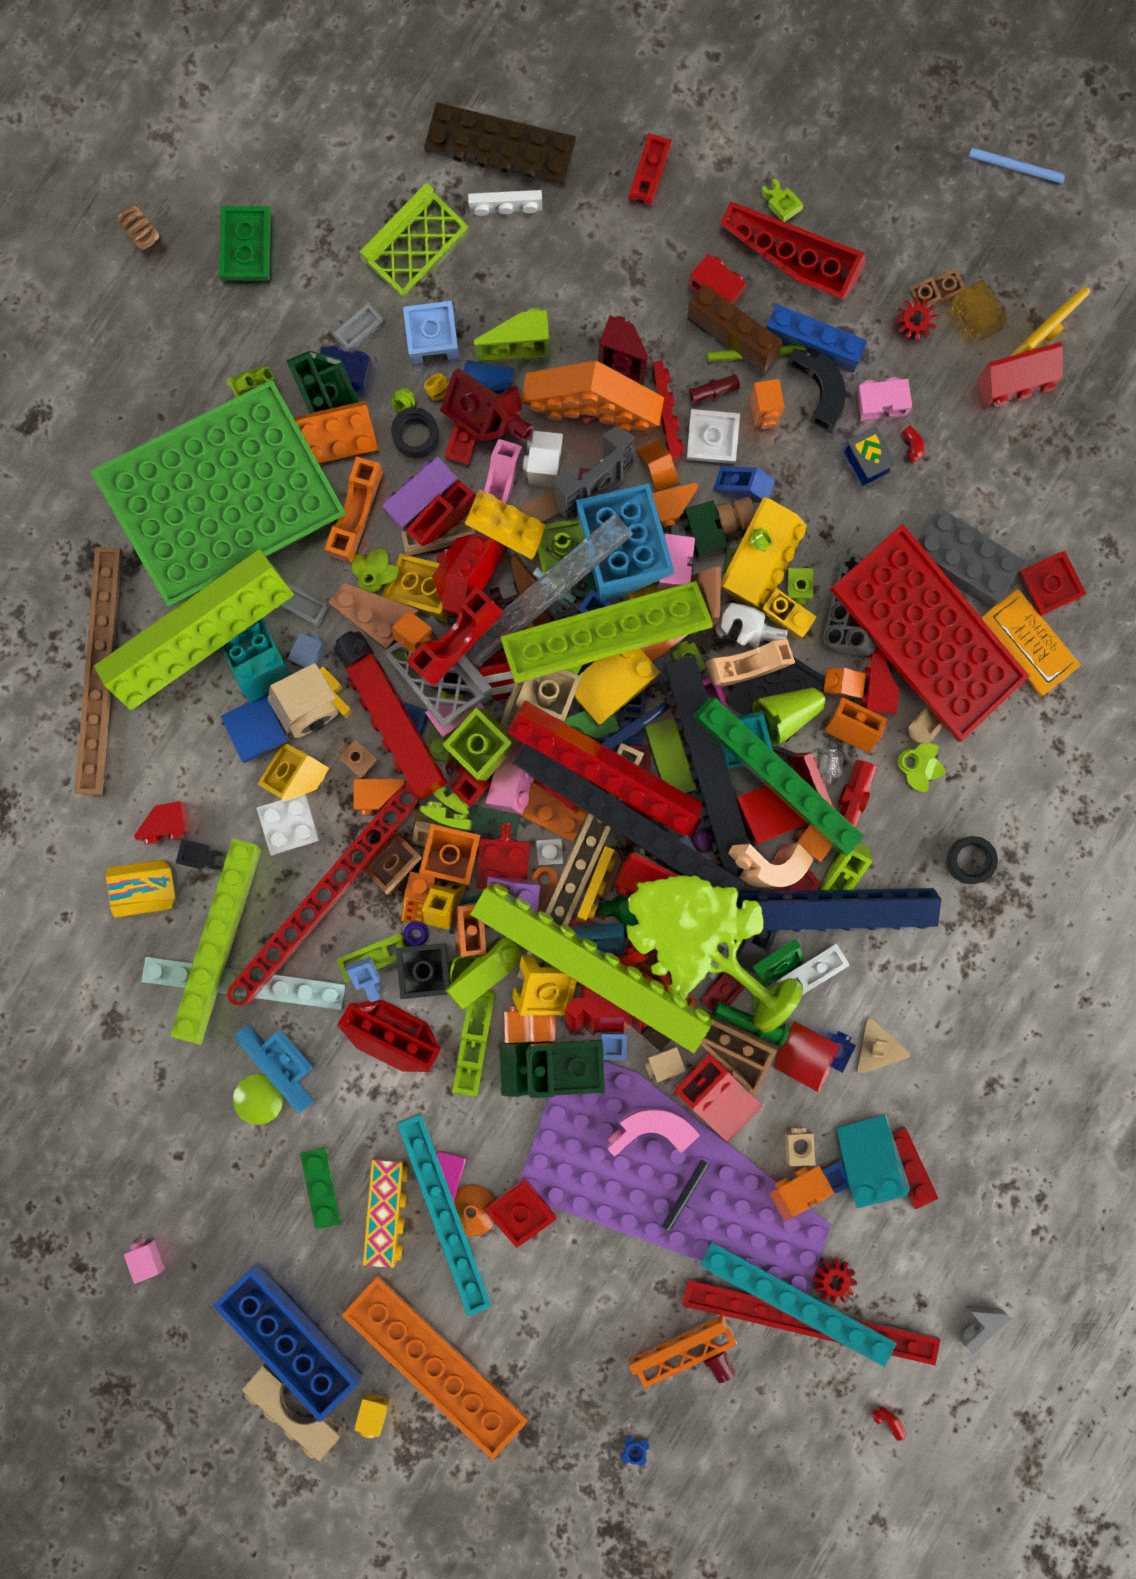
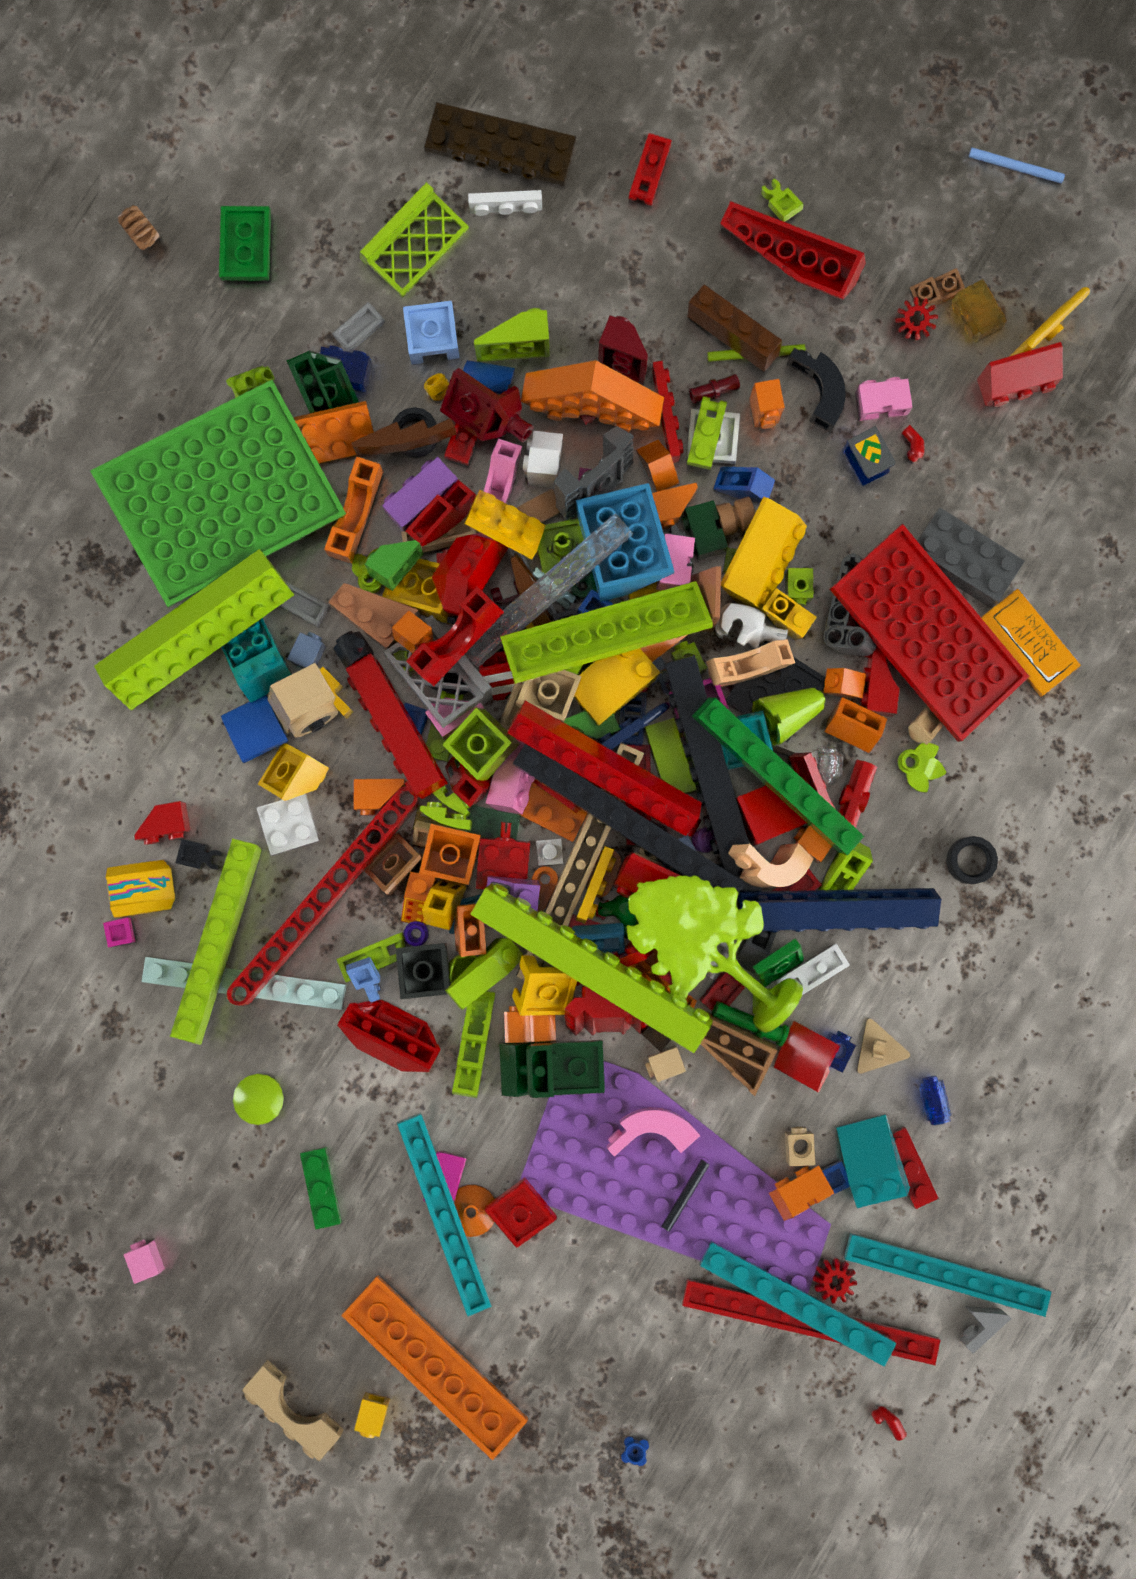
medium nougat plate [75,547,123,795] -> none
blue brick [213,1263,362,1422] -> none
dark azure bracket [233,1025,314,1113] -> none
medium nougat brick [338,740,380,779] -> none
brick [363,1157,409,1268] -> none
lime plate [391,388,416,413] -> none
medium blue plate [582,1033,627,1060] -> none
orange fence [629,1314,737,1388] -> none
slope [672,1052,763,1143] -> none
red brick [688,253,746,305] -> none
dark red bush [703,1350,735,1383] -> none
lime plate [750,527,772,552] -> none
blue arch [766,304,868,373] -> none
red plate [1018,550,1087,616] -> none
none -> dark pink plate [103,917,135,948]
none -> reddish brown slope [351,418,456,454]
none -> bright green slope [365,540,423,591]
none -> lime plate [687,396,727,470]
none -> teal plate [844,1233,1052,1317]
none -> clear blue head [918,1076,952,1125]

